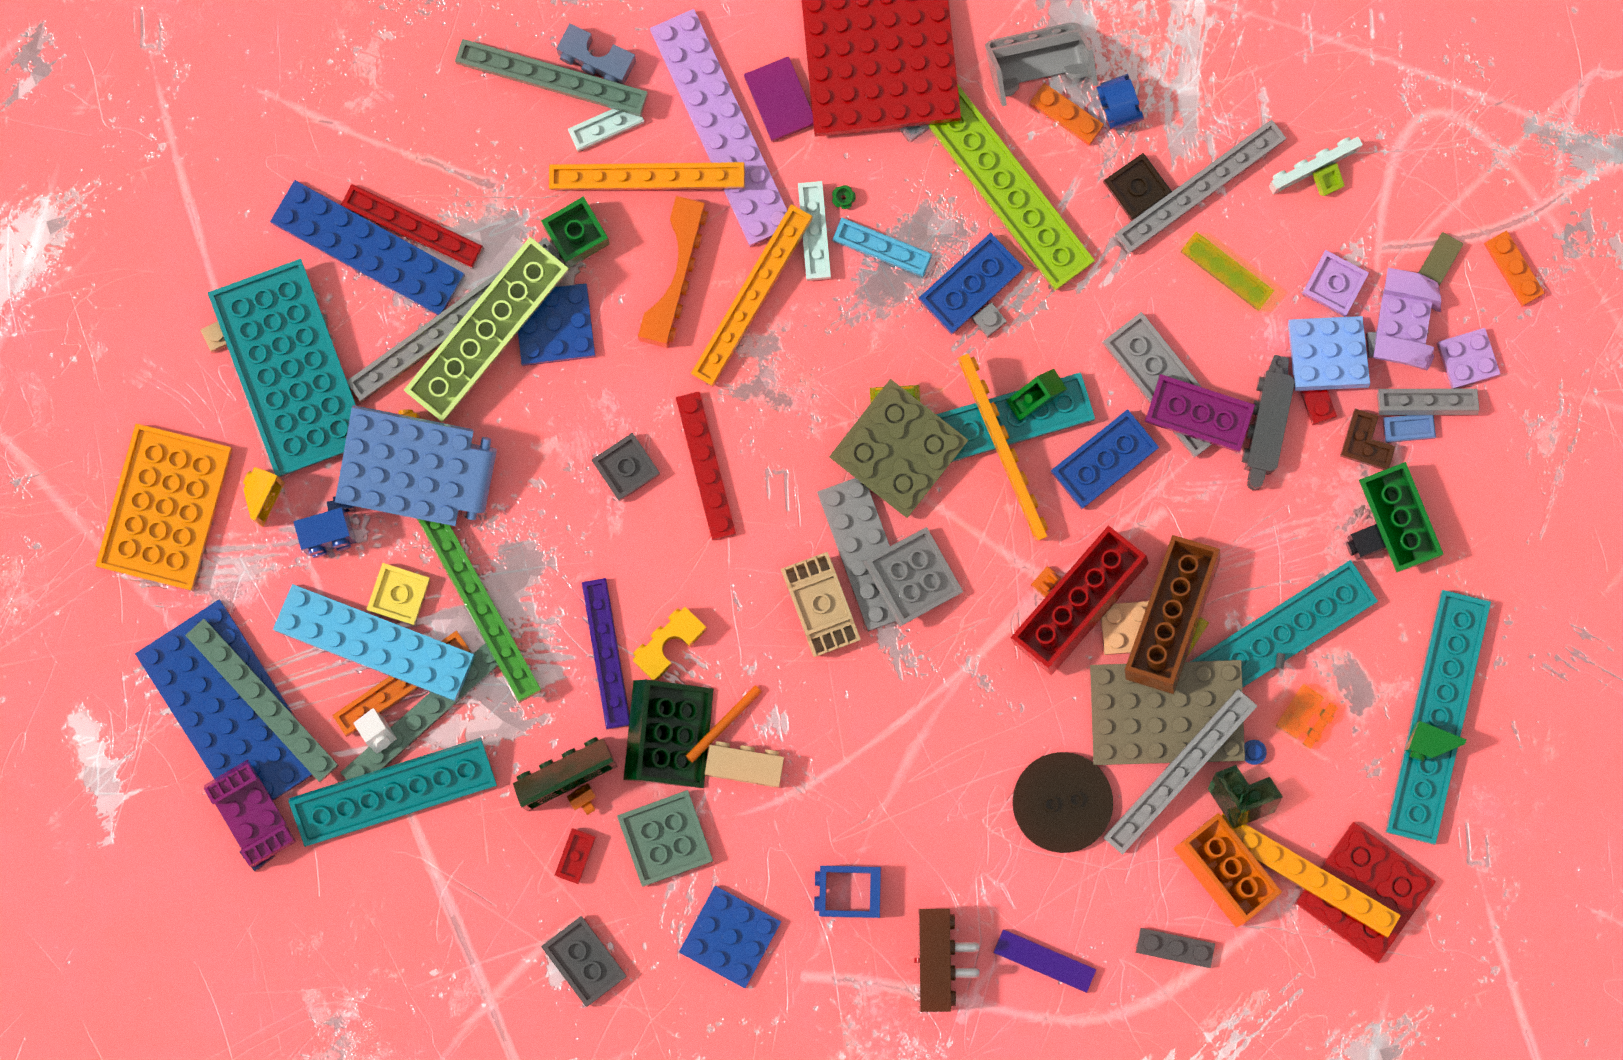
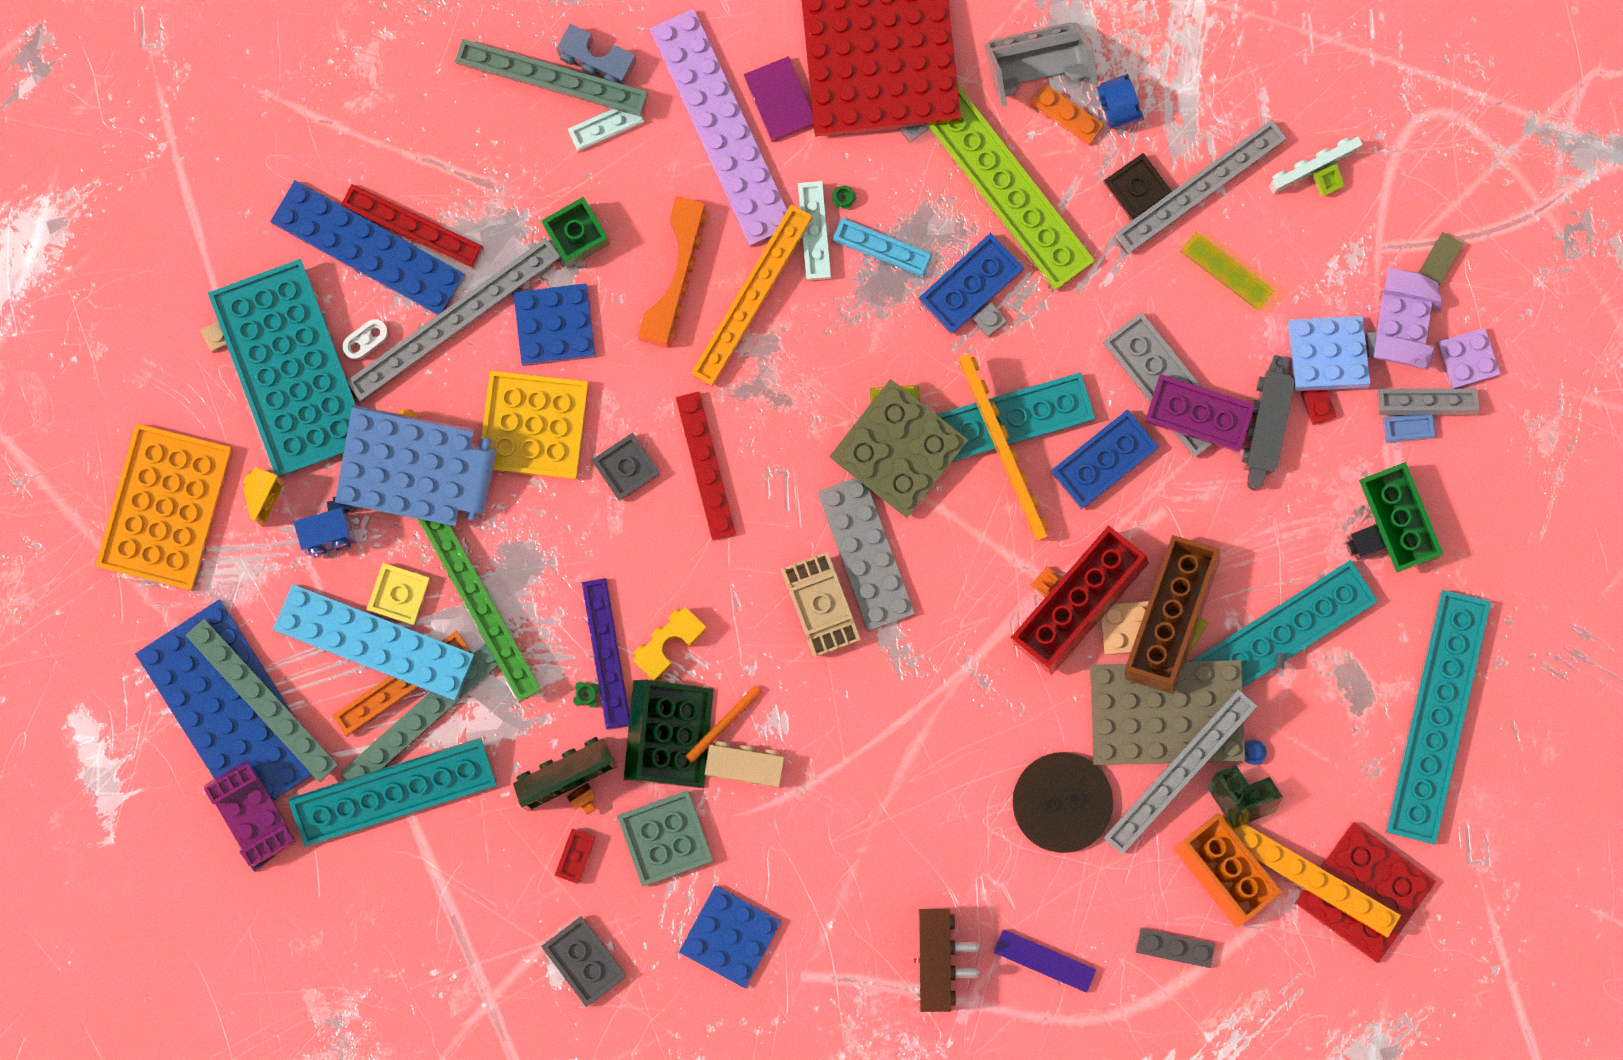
white brick [354,708,397,754] -> none
yellowish green brick [404,237,570,422] -> none
light orange plate [549,162,745,190] -> none
blue window [814,866,881,918] -> none
light grey plate [863,527,963,627] -> none
green slope [1006,369,1067,421] -> none
plate [1275,683,1338,749] -> none
lavender plate [1302,250,1369,317] -> none
reddish brown plate [1340,408,1396,470] -> none
green slope [1404,721,1467,762] -> none
orange plate [1484,230,1545,307] -> none
none -> white plate [343,319,388,360]
none -> yellow plate [481,371,589,480]
none -> green plate [573,682,599,708]

